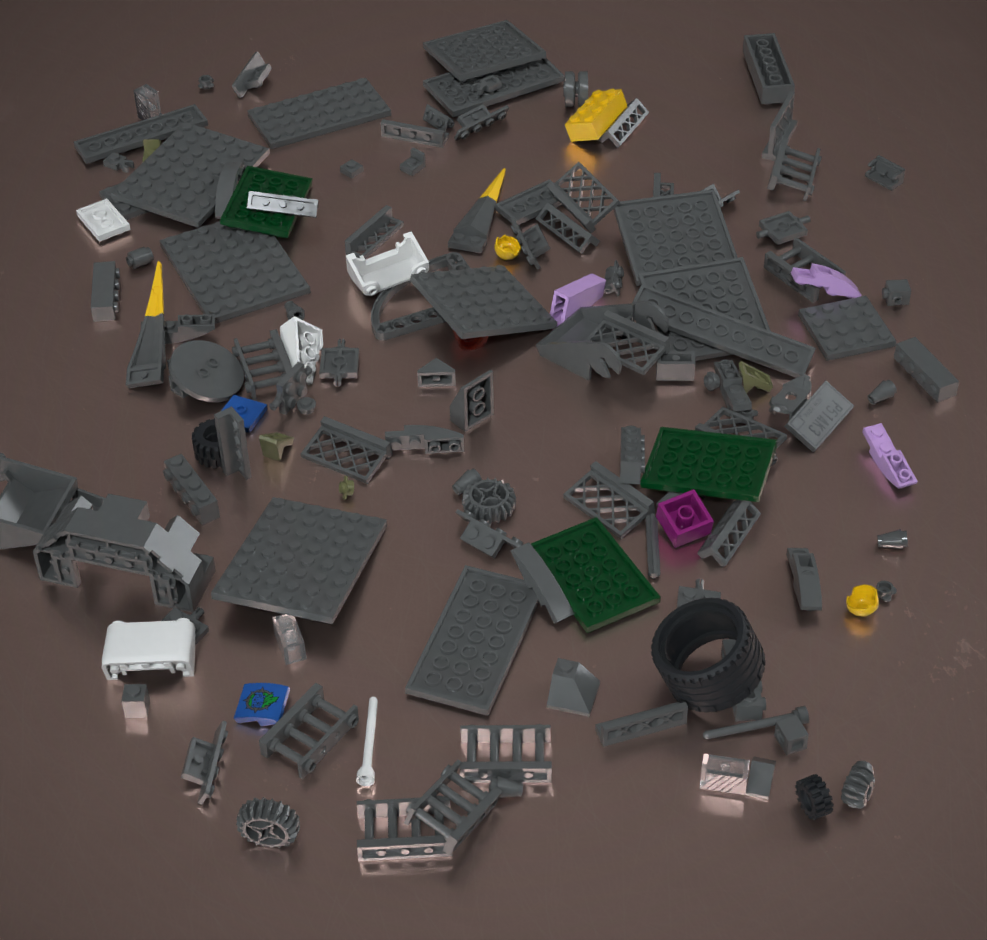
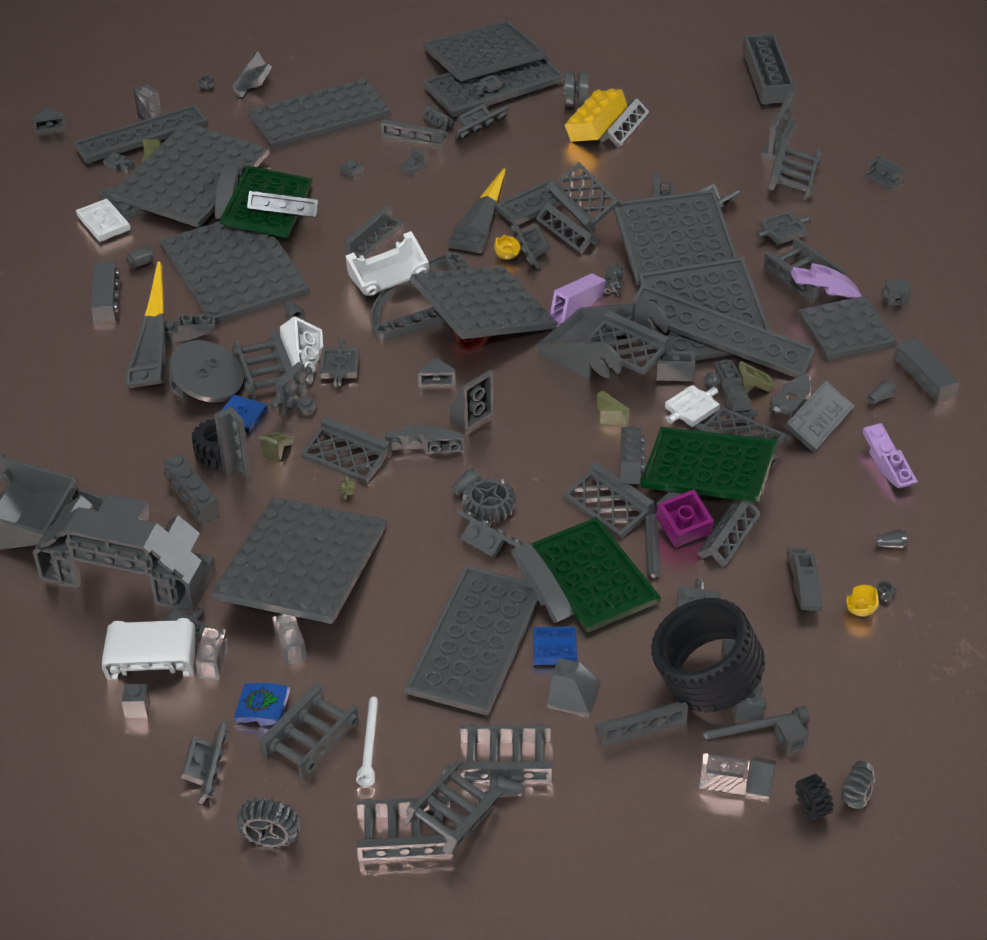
none -> dark grey slope [32,107,67,134]
none -> clear brick [195,628,229,679]
none -> blue slope [533,627,577,665]
none -> olive slope [597,390,630,425]
none -> white plate [665,385,720,427]

